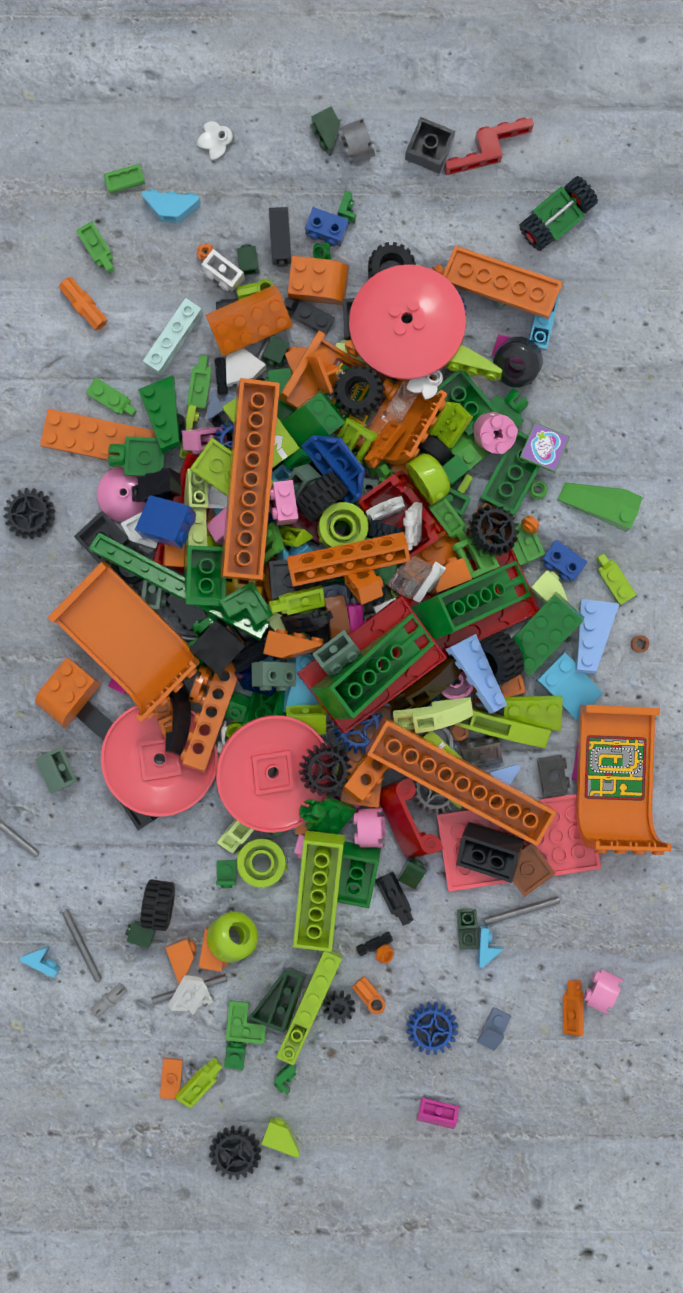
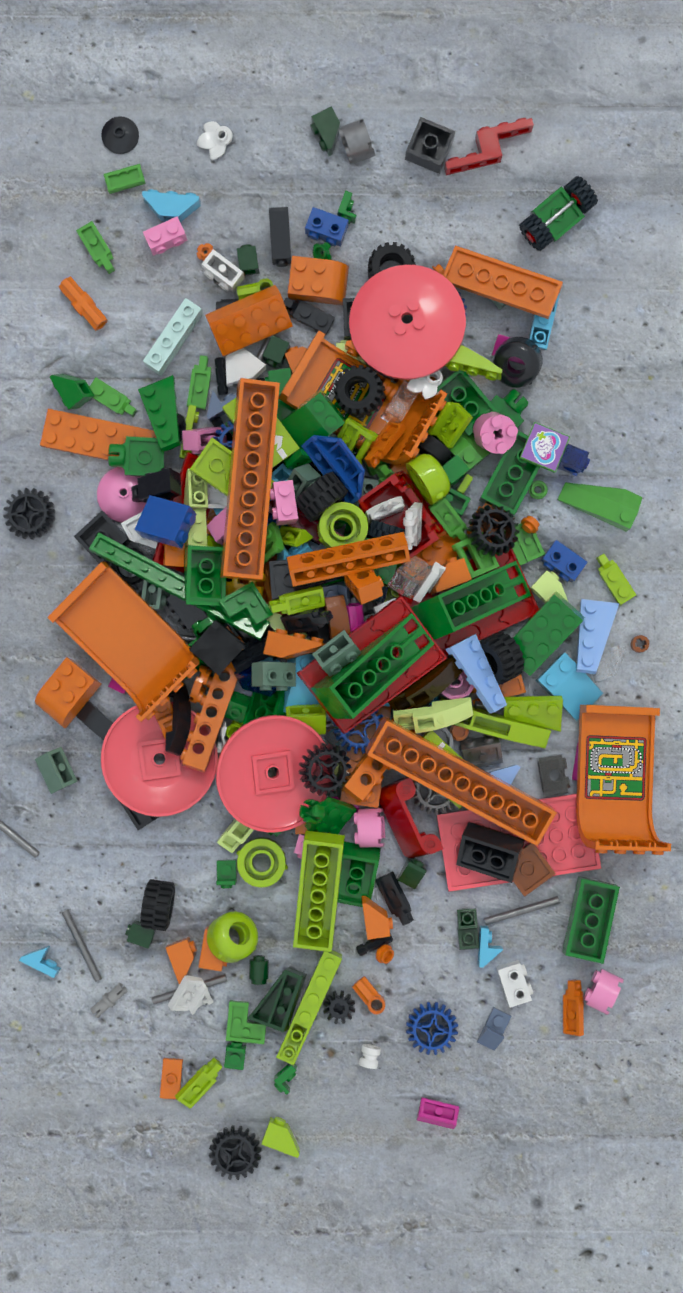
orange panel [307,347,339,394] -> none
none -> green slope [50,374,94,410]
none -> black dish [101,116,139,154]
none -> bright pink brick [143,216,188,256]
none -> dark green brick [249,955,269,985]
none -> white wheel [359,1044,381,1069]
none -> orange slope [361,896,393,940]
none -> white brick [496,960,533,1008]
none -> clear blue brick [557,444,590,476]
none -> green brick [562,876,620,964]

